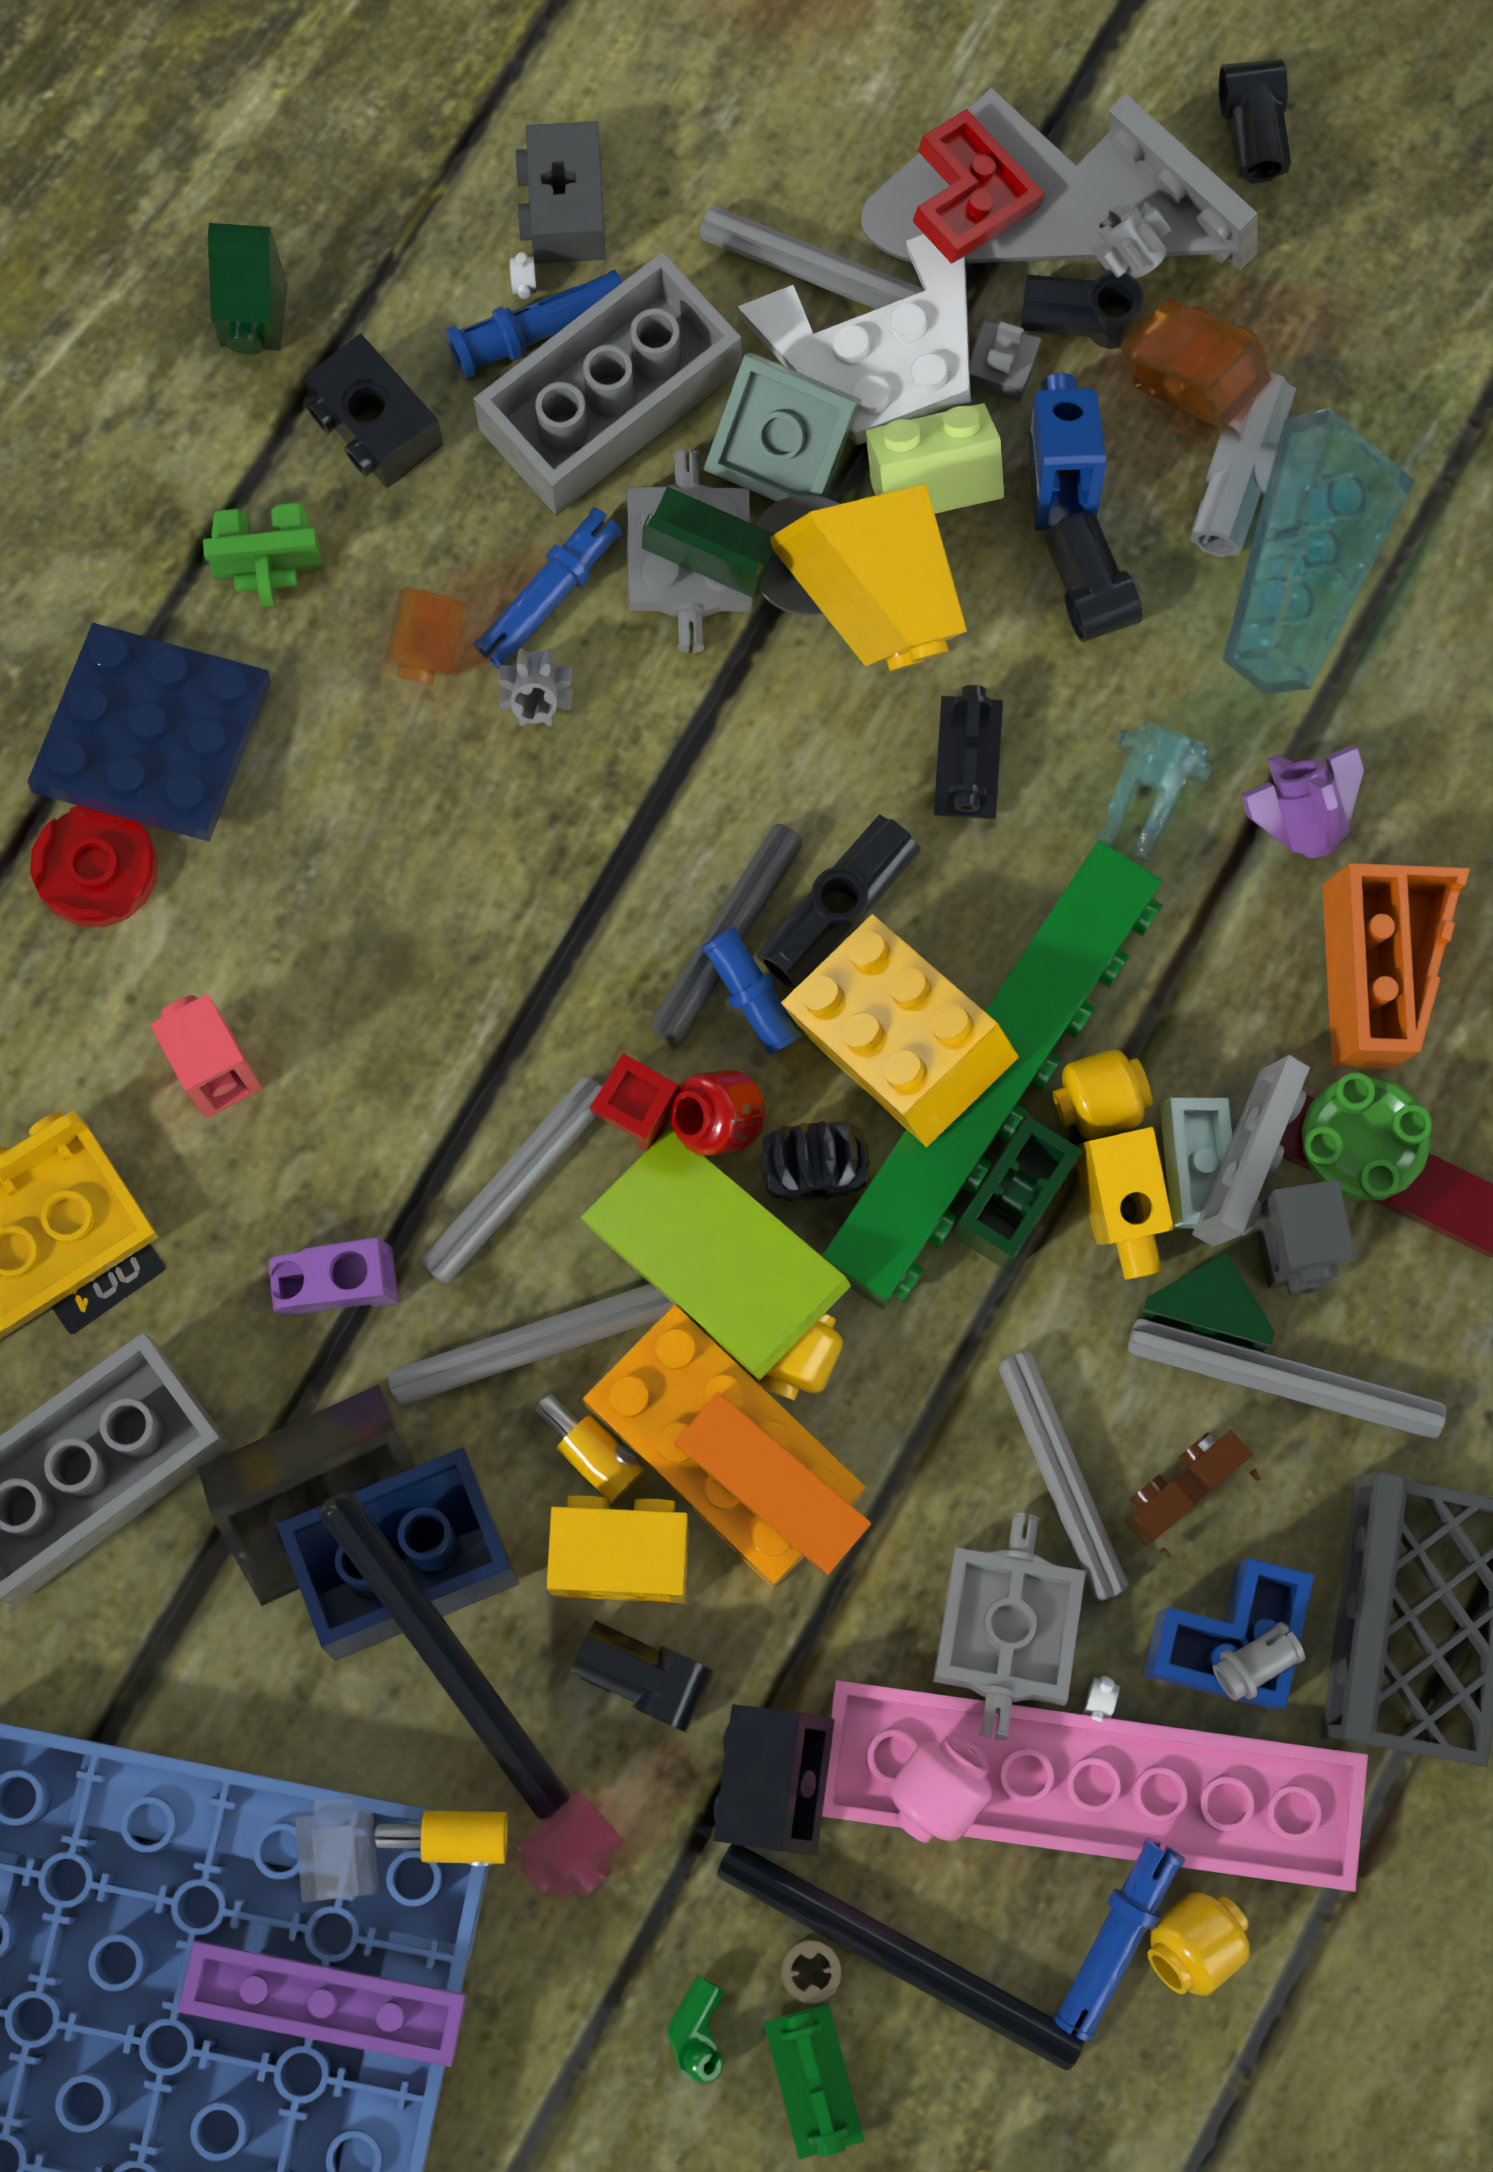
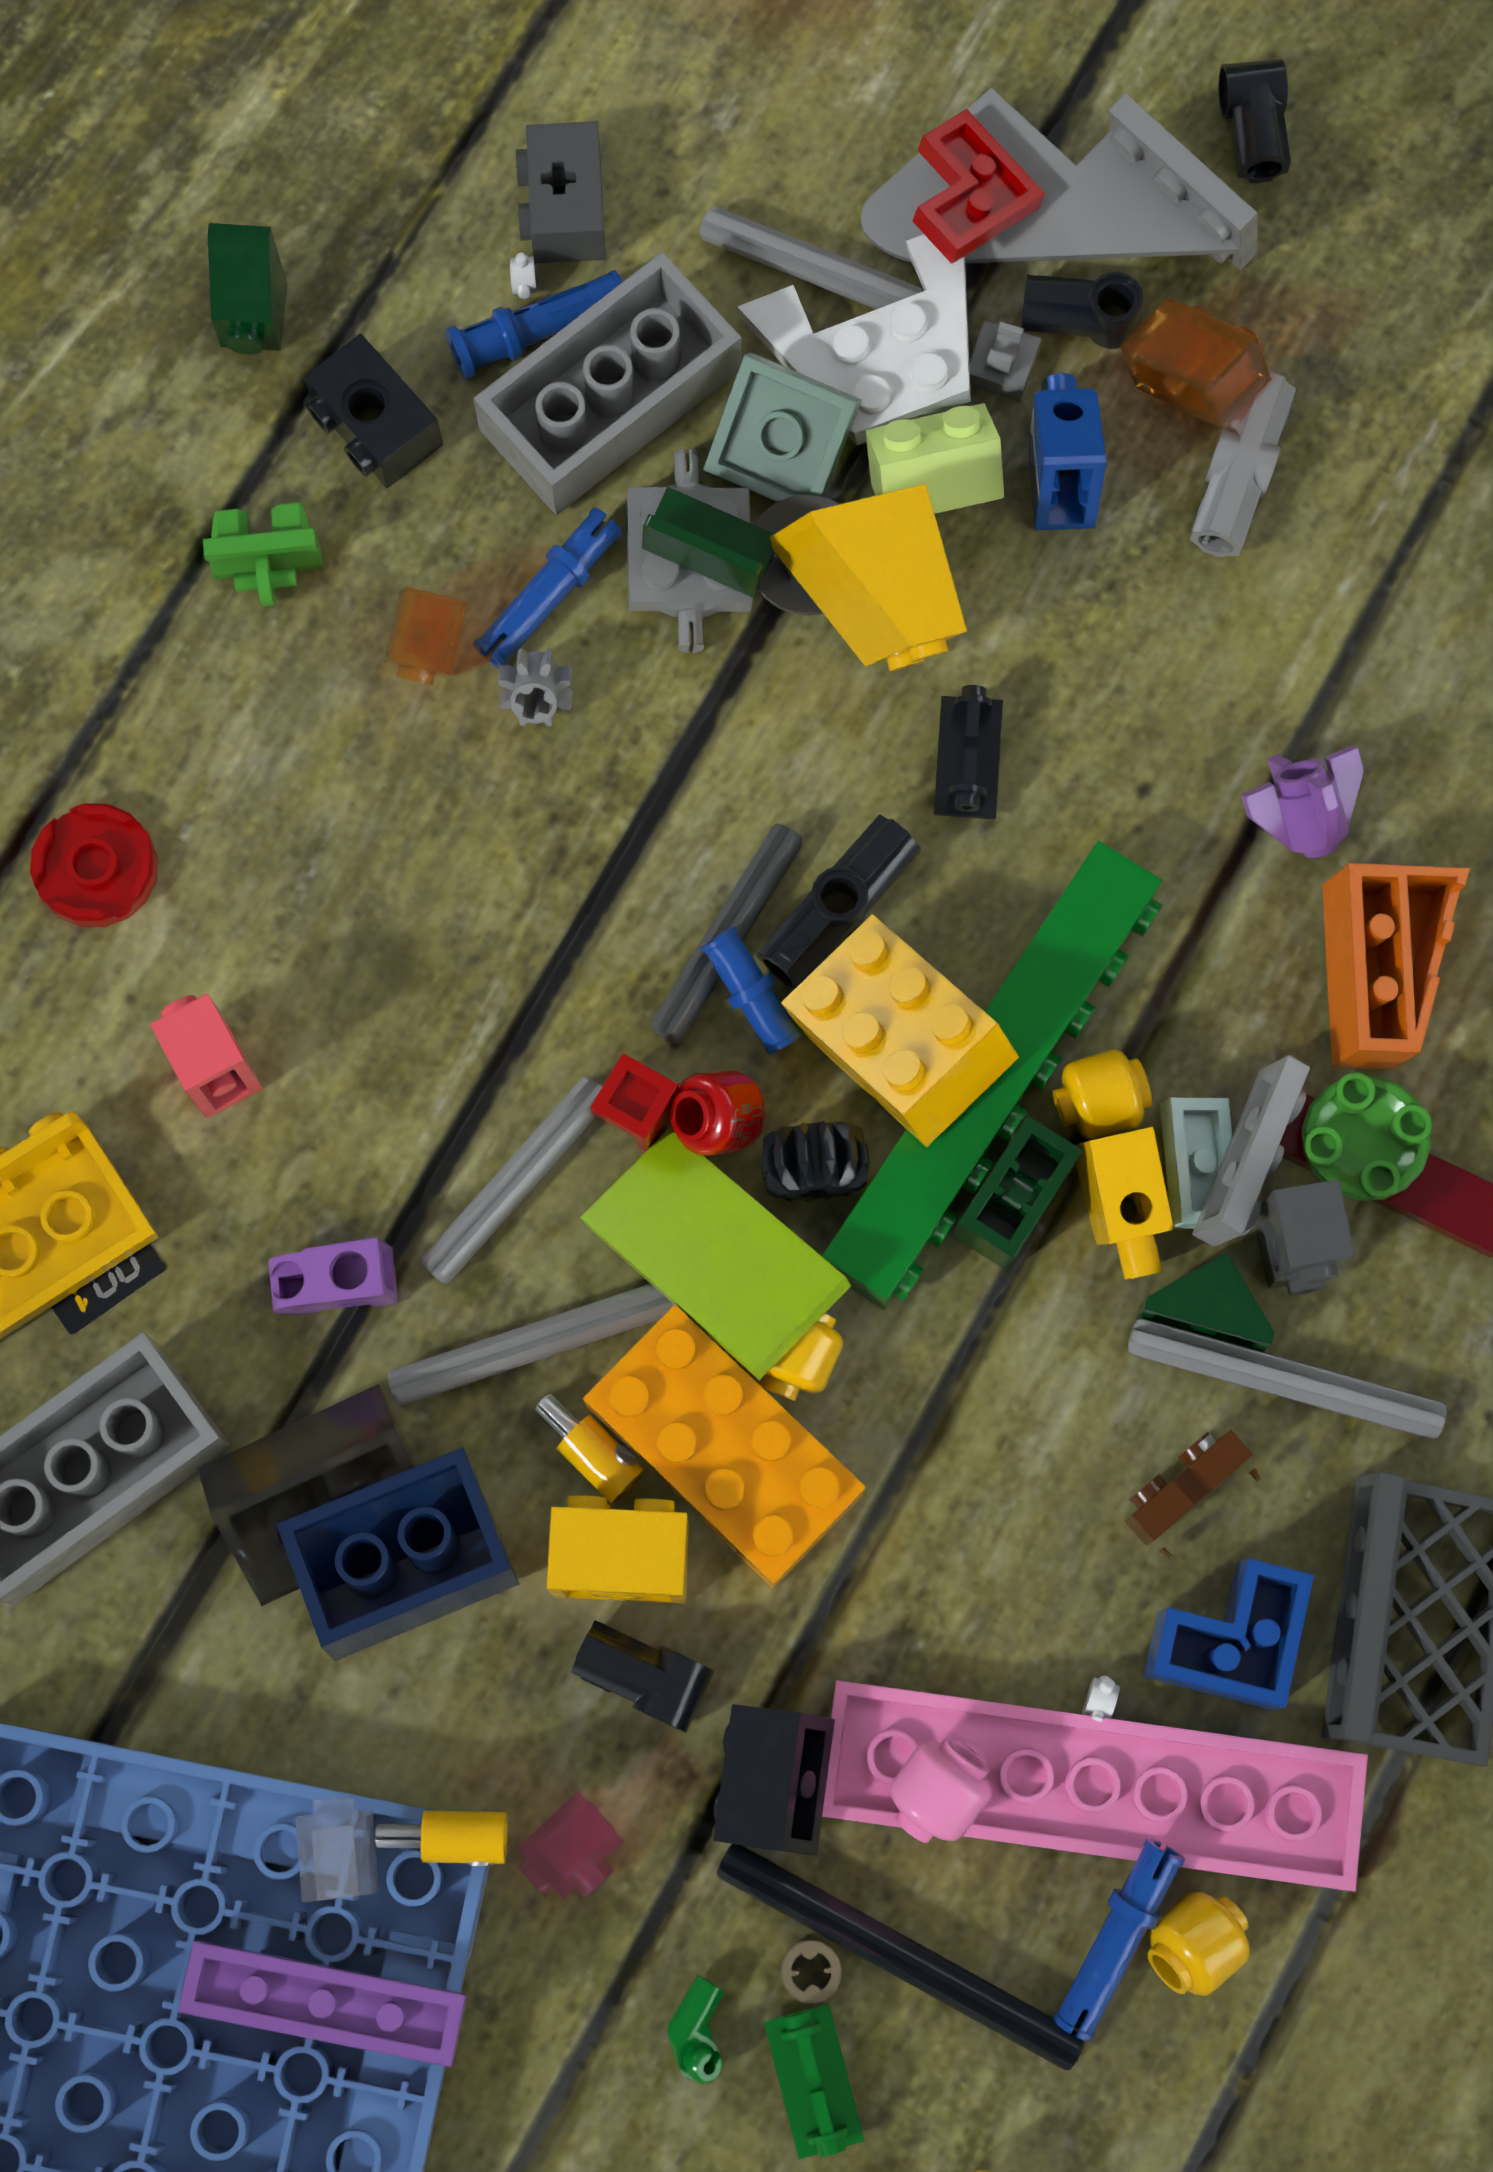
dark blue plate [27,622,271,842] -> none
black axle [319,1490,570,1820] -> none
orange tile [674,1392,872,1576] -> none
light grey plate [933,1513,1086,1740] -> none
light grey axle [999,1352,1128,1601] -> none
black piece [1045,512,1143,643] -> none
light grey gear [1091,200,1171,278] -> none
clear light blue piece [1093,721,1212,862] -> none
light grey pin [1213,1622,1305,1701] -> none
clear light blue wedge [1223,408,1415,694] -> none

